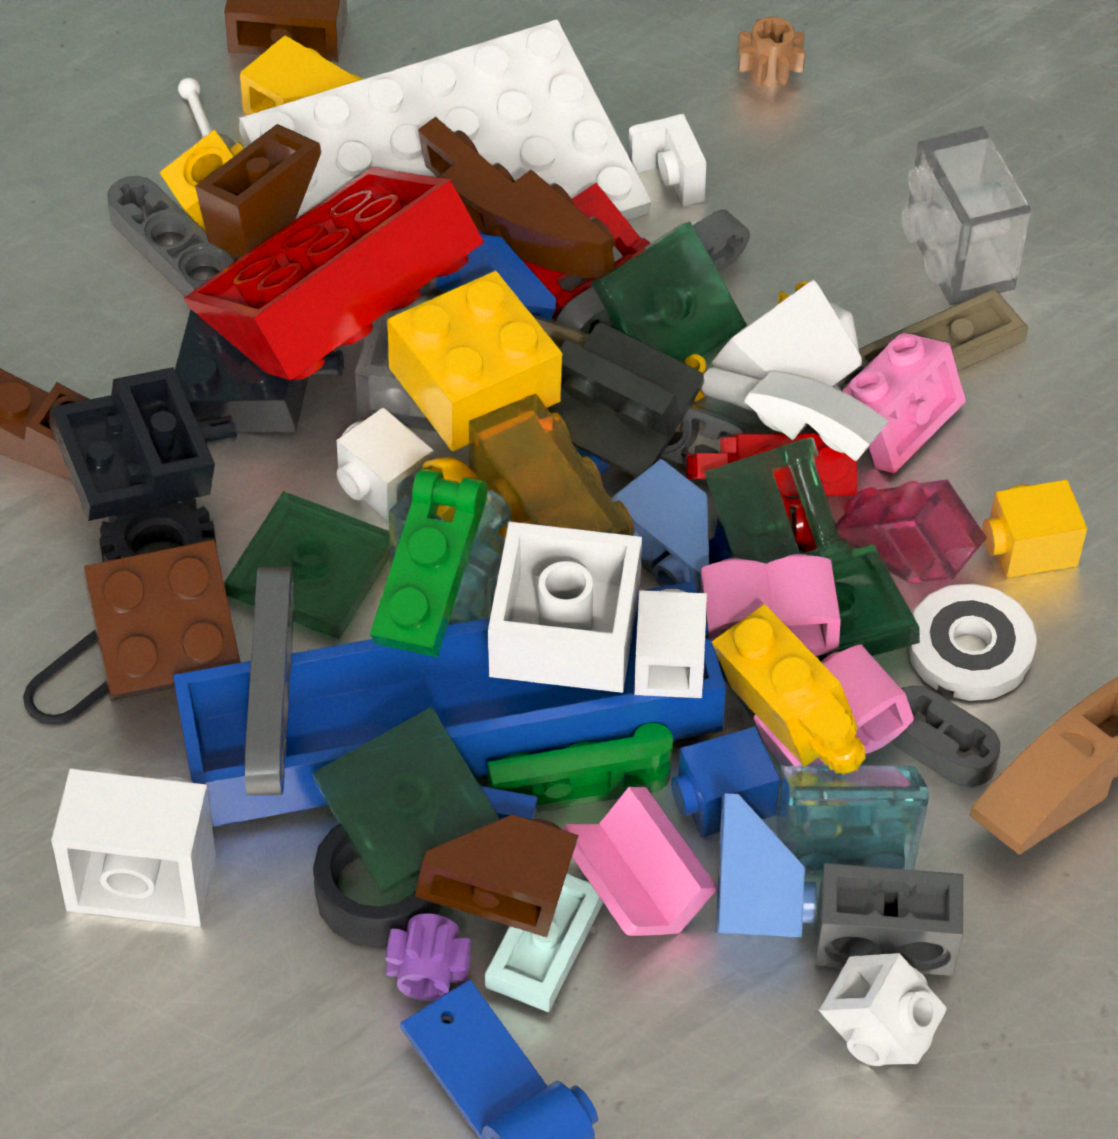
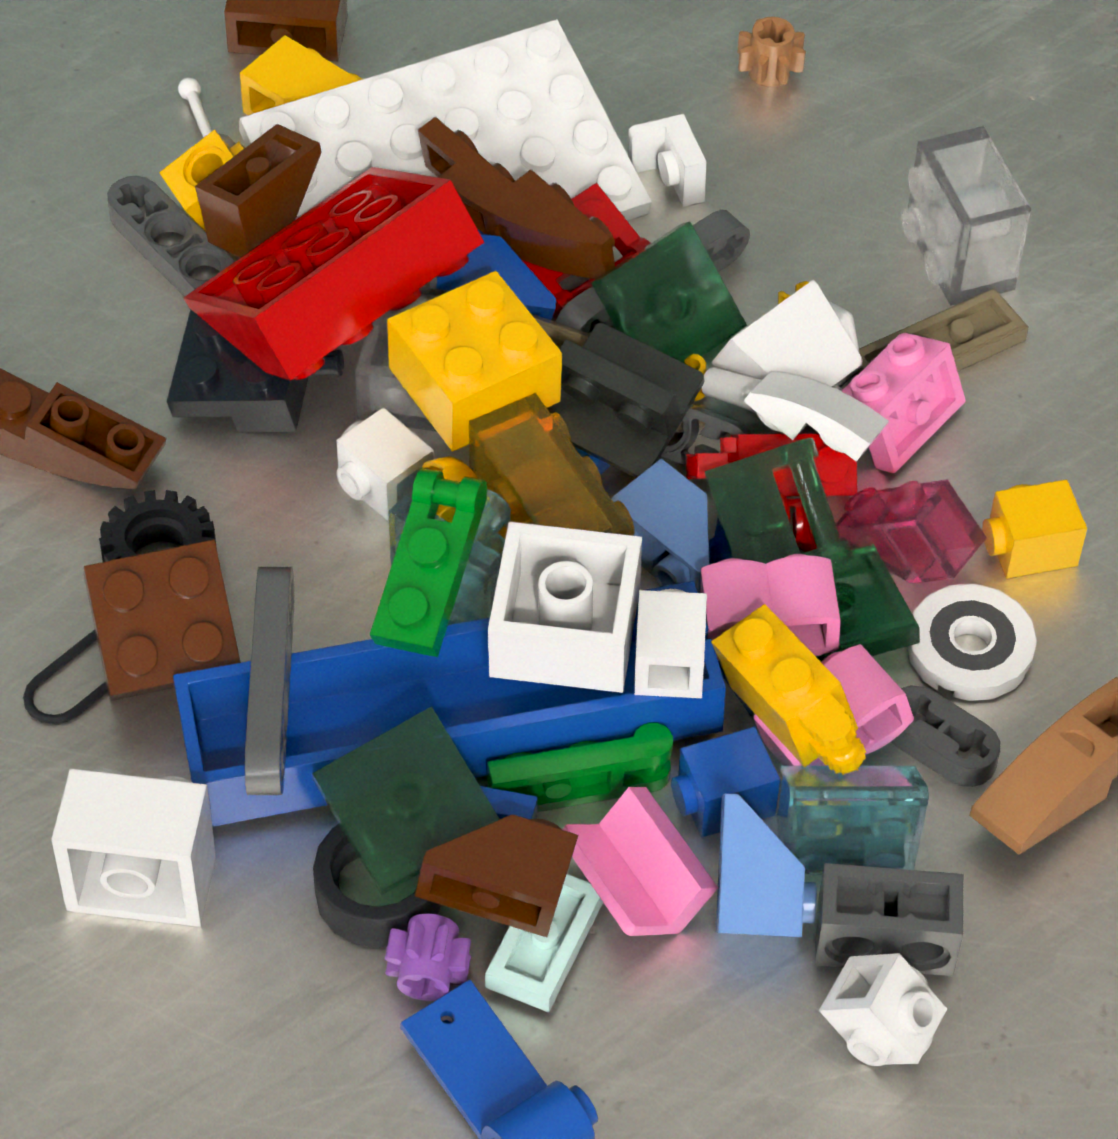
black plate [49,367,237,521] -> none
clear green plate [224,491,396,639] -> none

